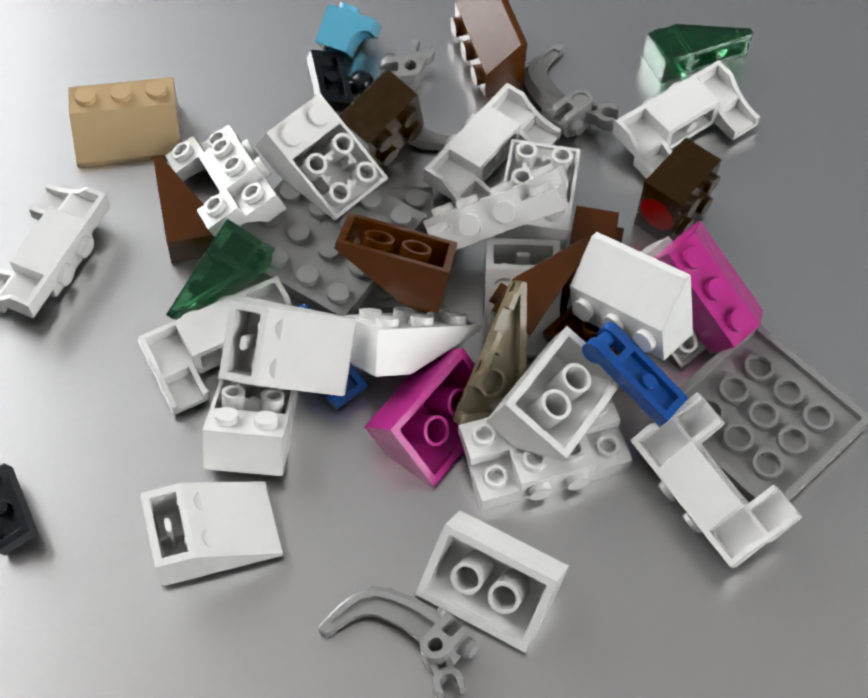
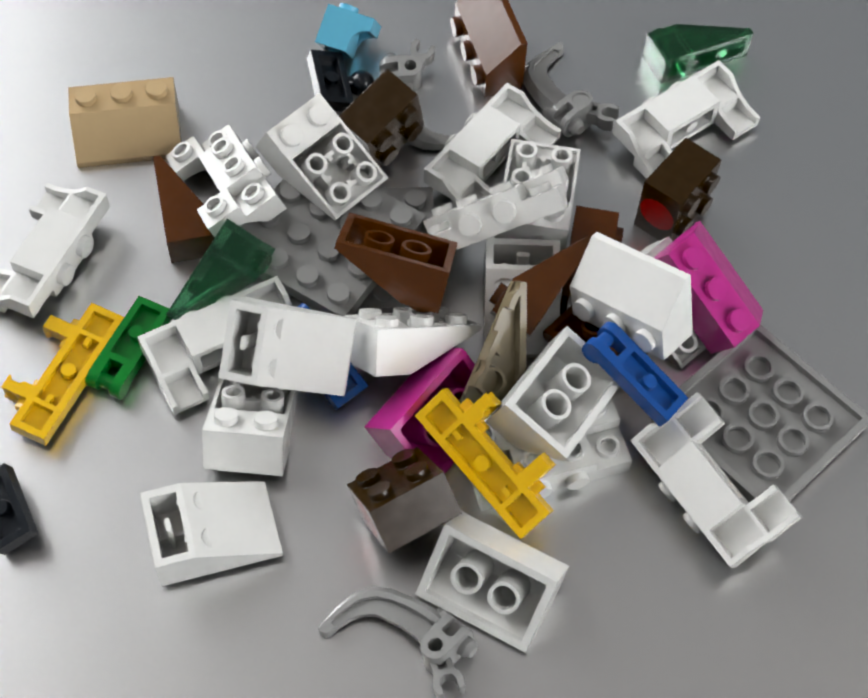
none -> yellow hinge [1,302,124,446]
none -> green plate [85,296,173,400]
none -> dark brown brick [347,447,462,553]
none -> yellow hinge [415,388,556,539]

